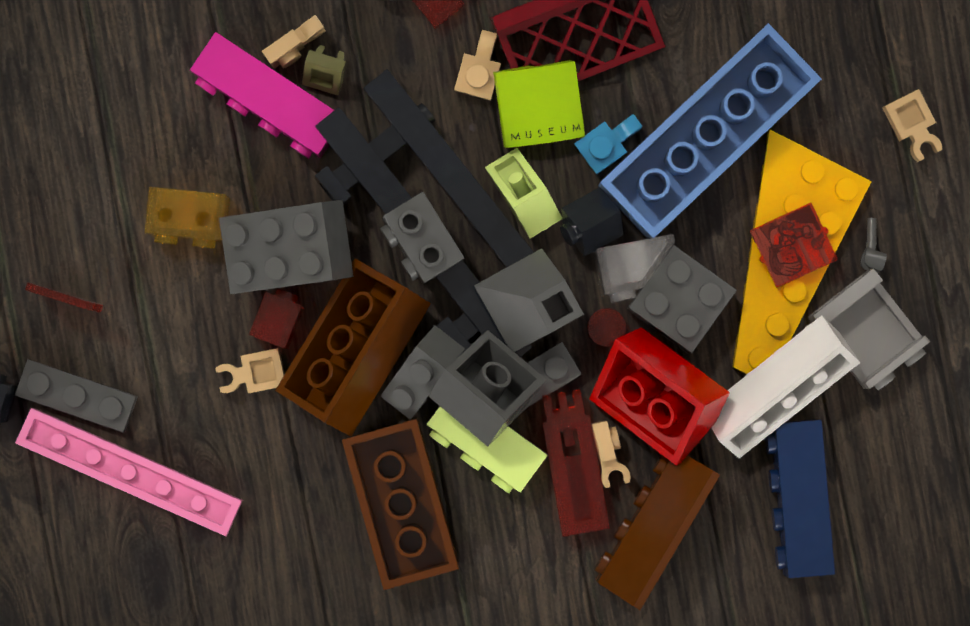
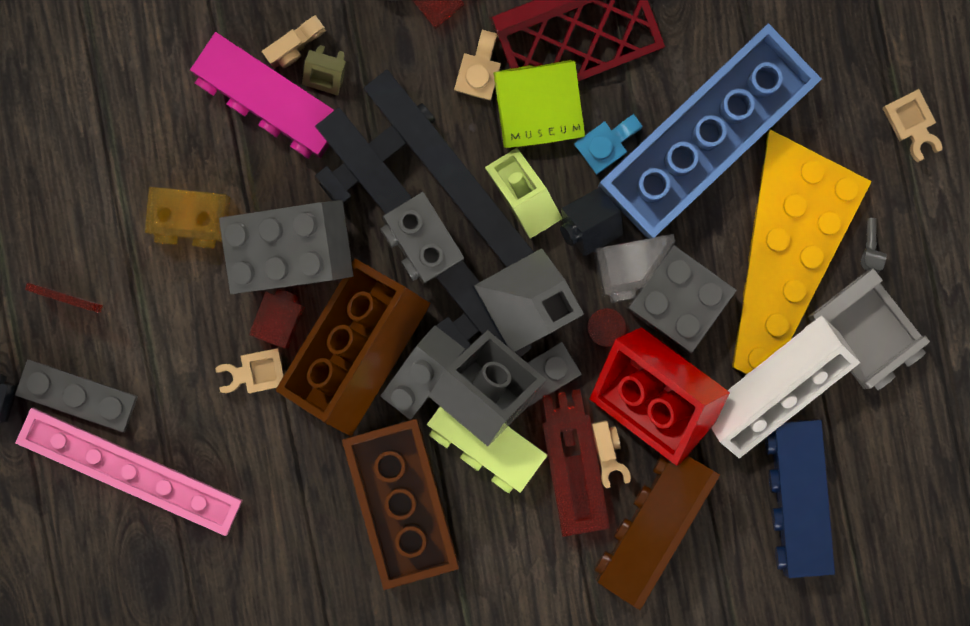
clear red piece [750,203,838,288] -> none

